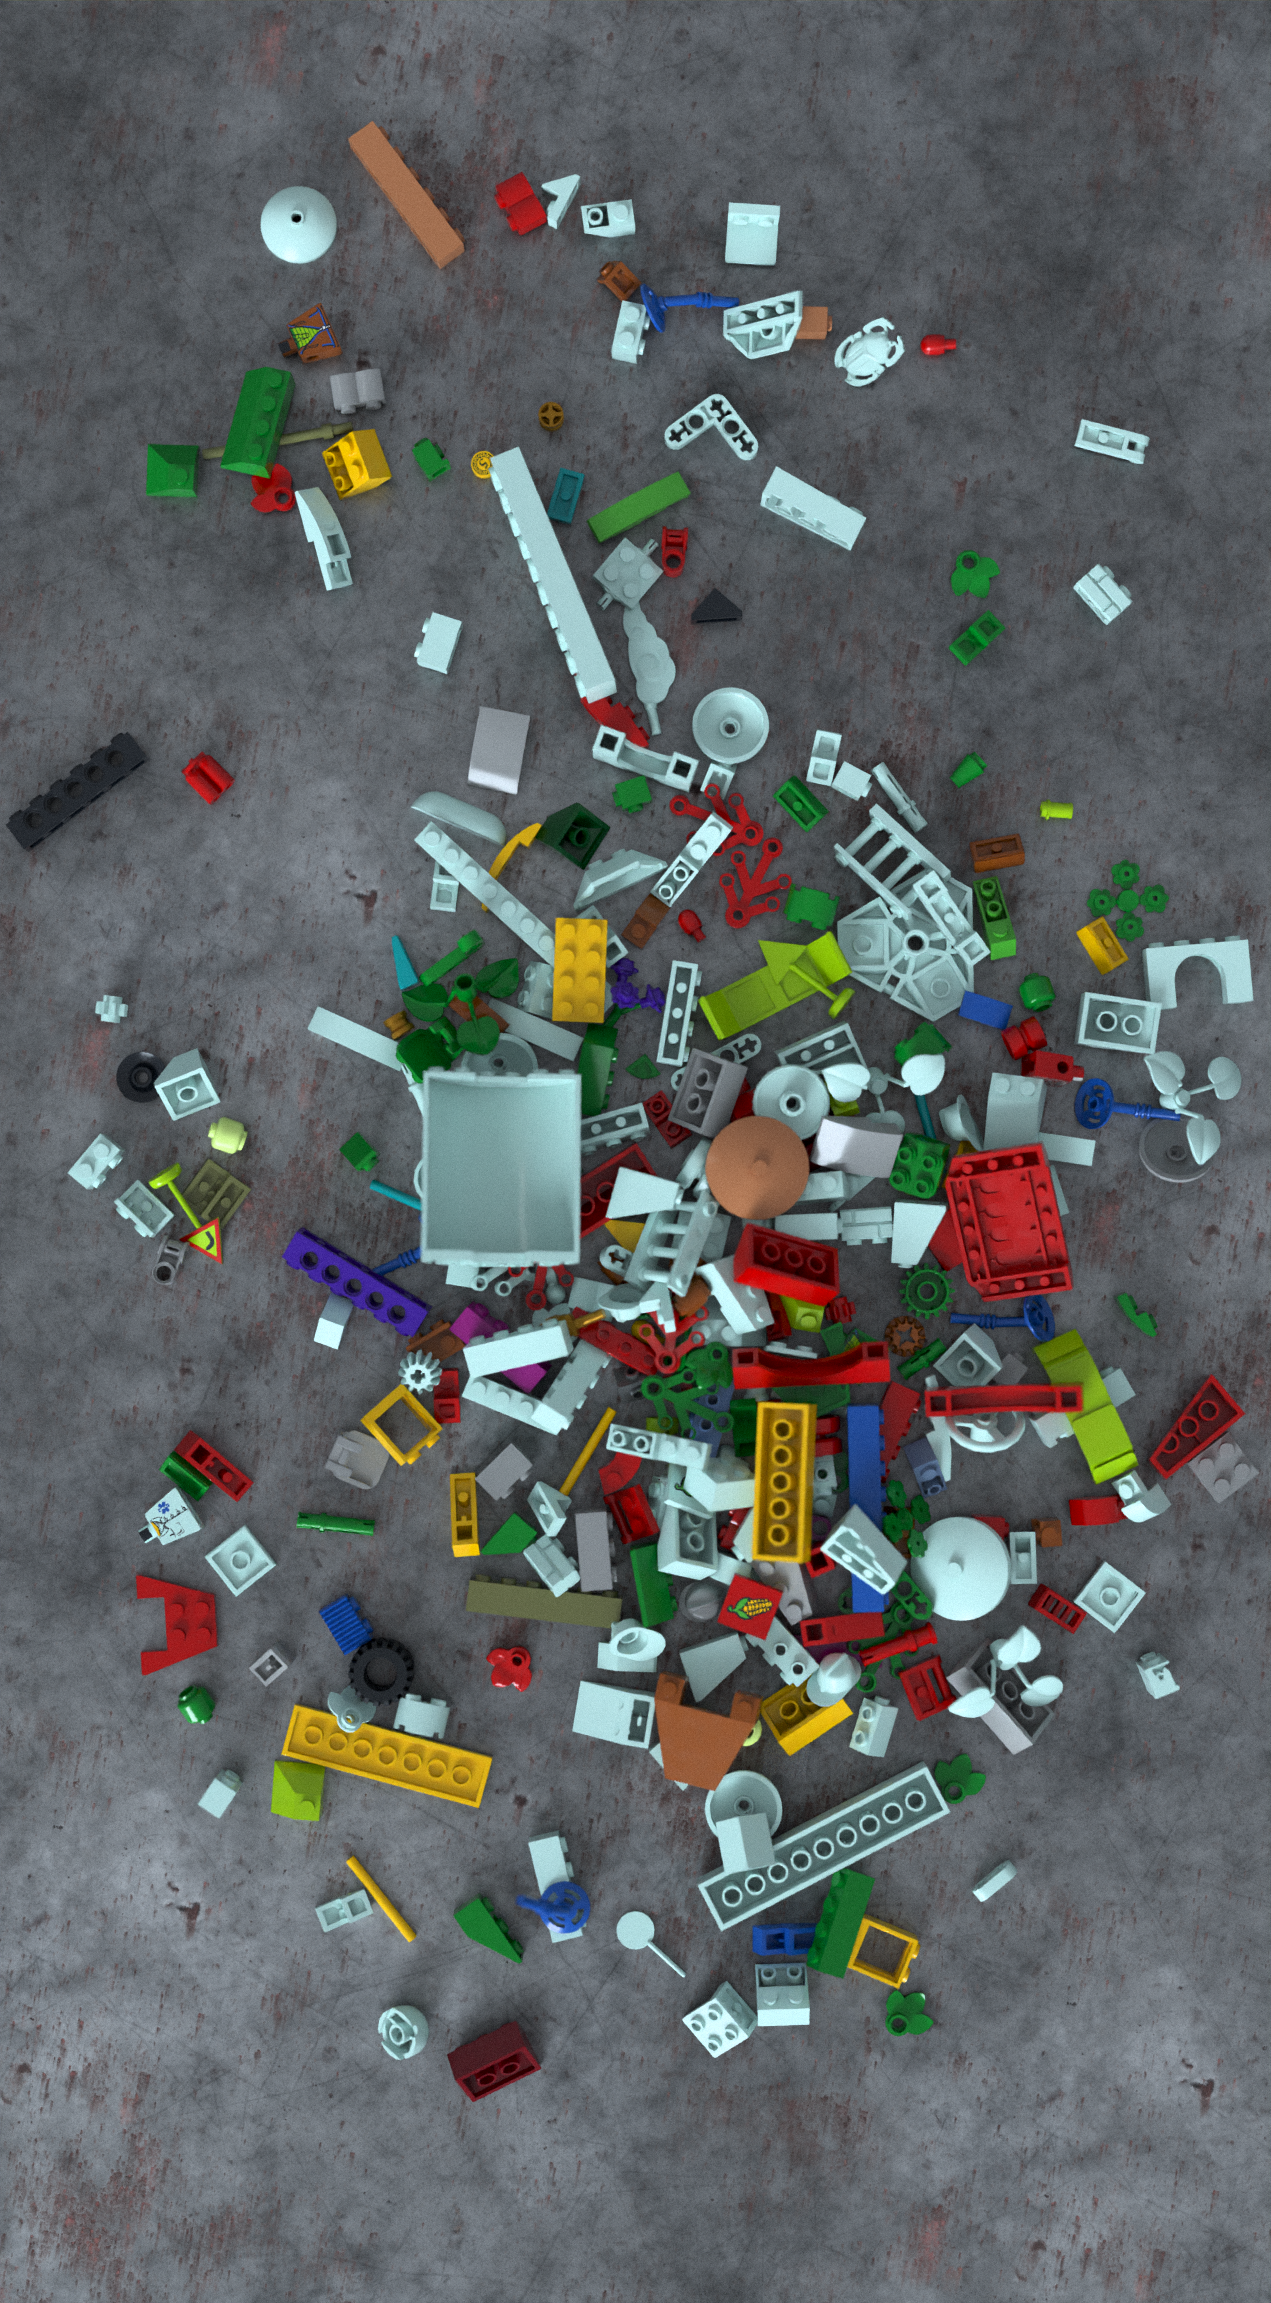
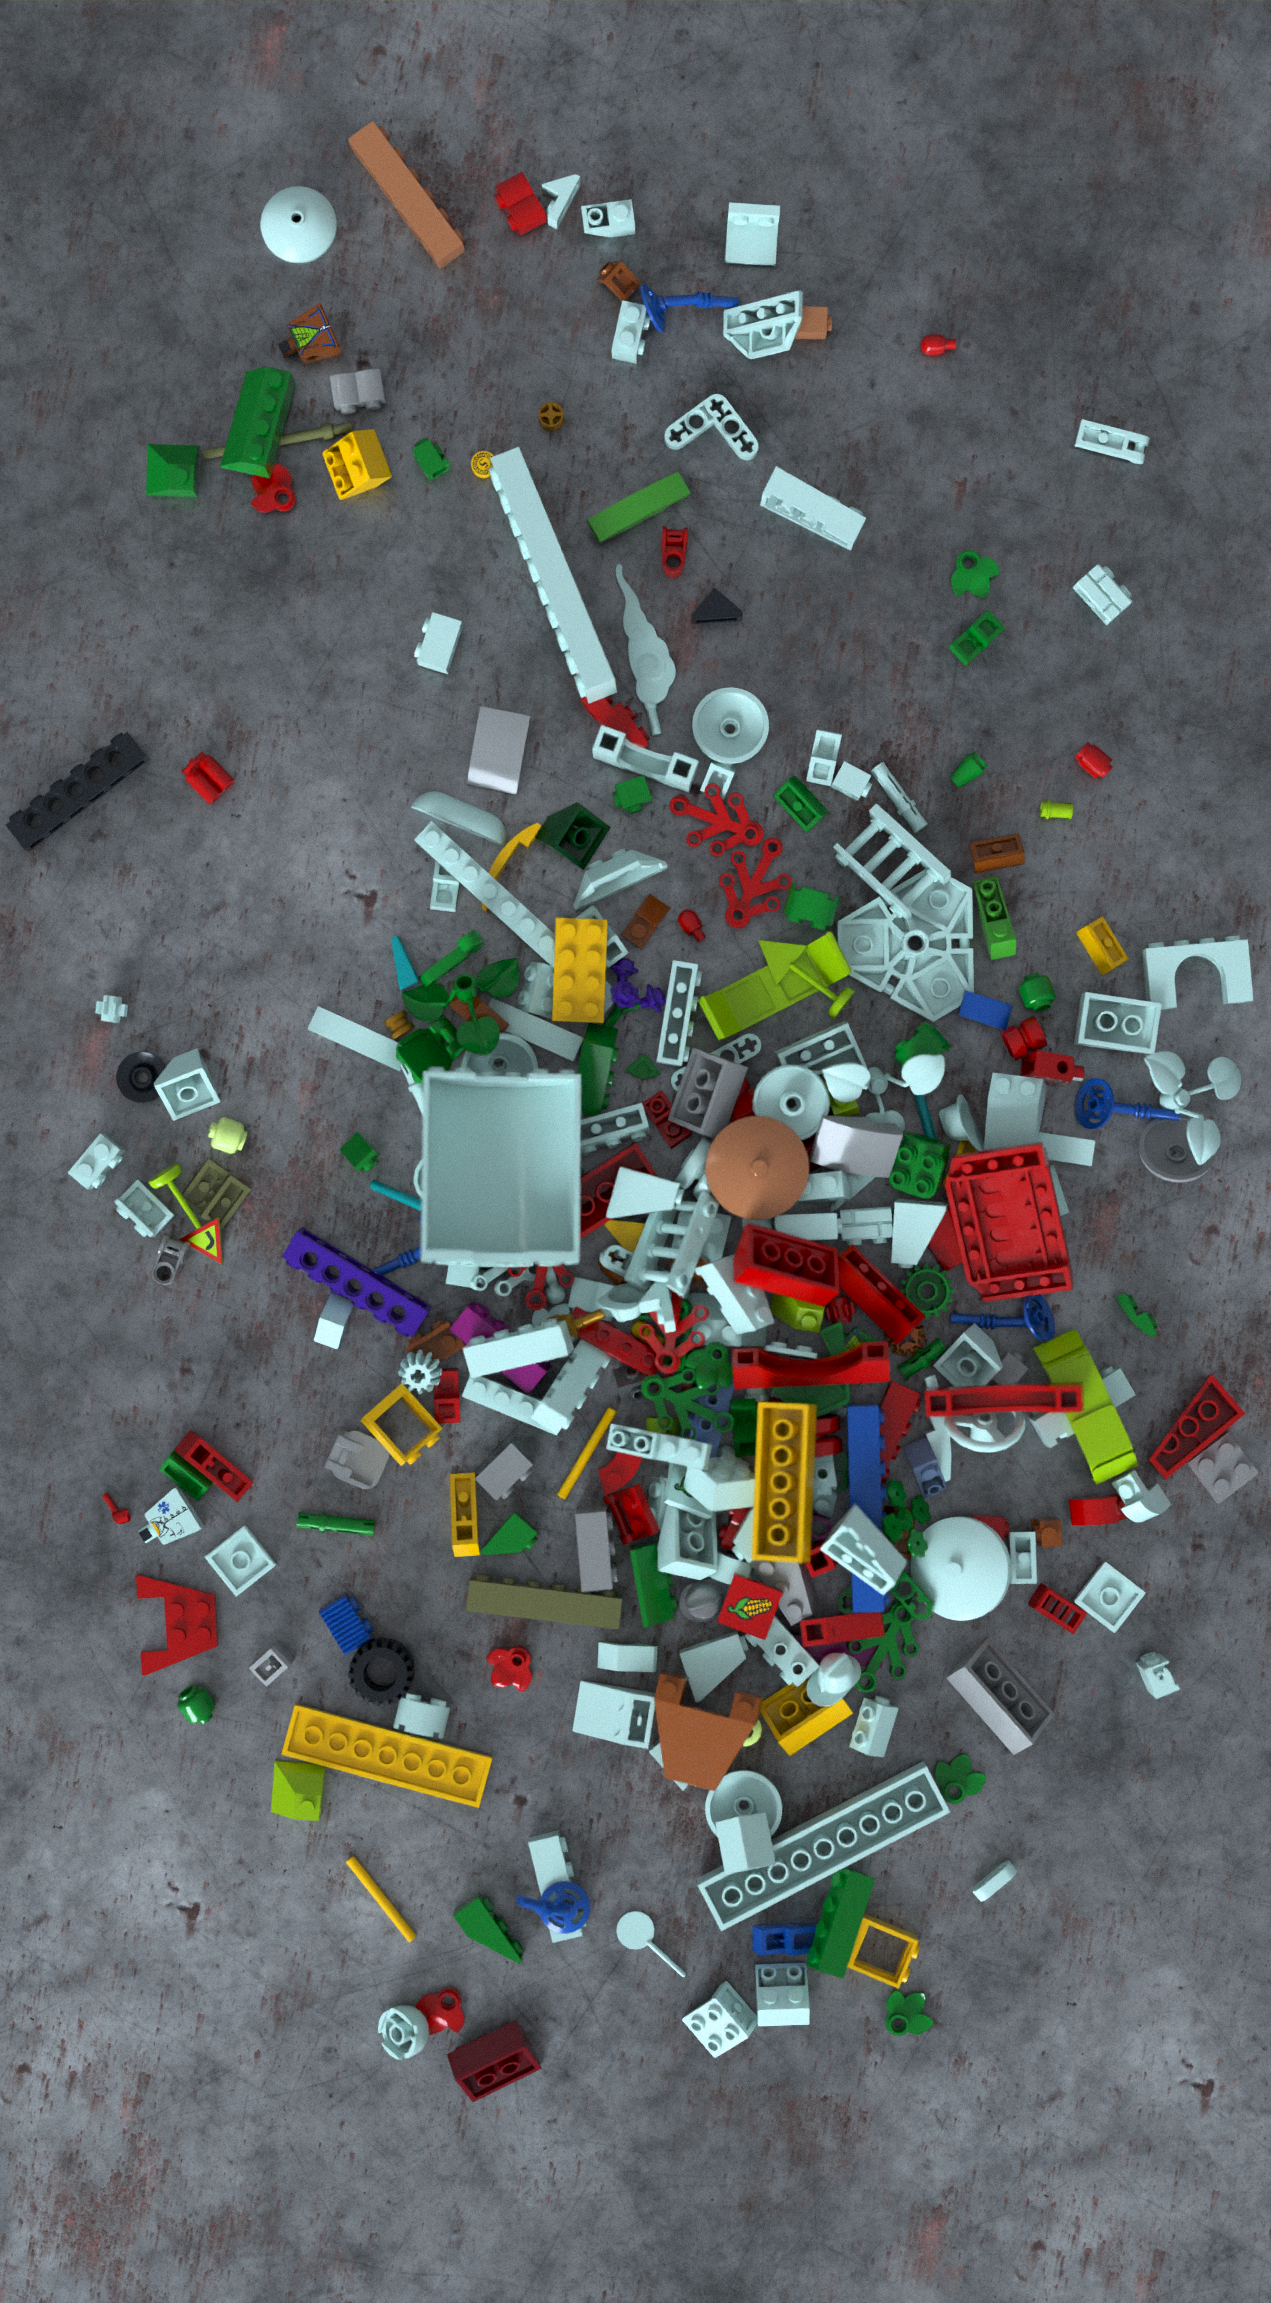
light aqua brick [198,1769,243,1818] -> none
light aqua slope [295,487,353,591] -> none
light aqua slope [314,1888,373,1932] -> none
light aqua plate [328,1685,376,1732] -> none
light aqua brick [523,1534,580,1597] -> none
light aqua slope [527,1481,572,1537] -> none
teal plate [547,467,585,525] -> none
light aqua plate [591,538,663,611] -> none
light aqua piece [609,1618,665,1661] -> none
light aqua slope [650,811,733,907] -> none
dark orange brick [672,1279,711,1317] -> none
red slope [764,1290,792,1341] -> none
light aqua shield [835,317,905,387] -> none
red pin [859,1622,938,1667] -> none
red plate [898,1654,957,1721] -> none
light aqua slope [912,870,990,967] -> none
light aqua plant [948,1625,1063,1718] -> none
green plant [1086,860,1169,942] -> none
none -> red hand [102,1492,131,1524]
none -> red plate [415,1987,465,2035]
none -> red brick [838,1244,925,1345]
none -> red brick [1075,742,1113,779]

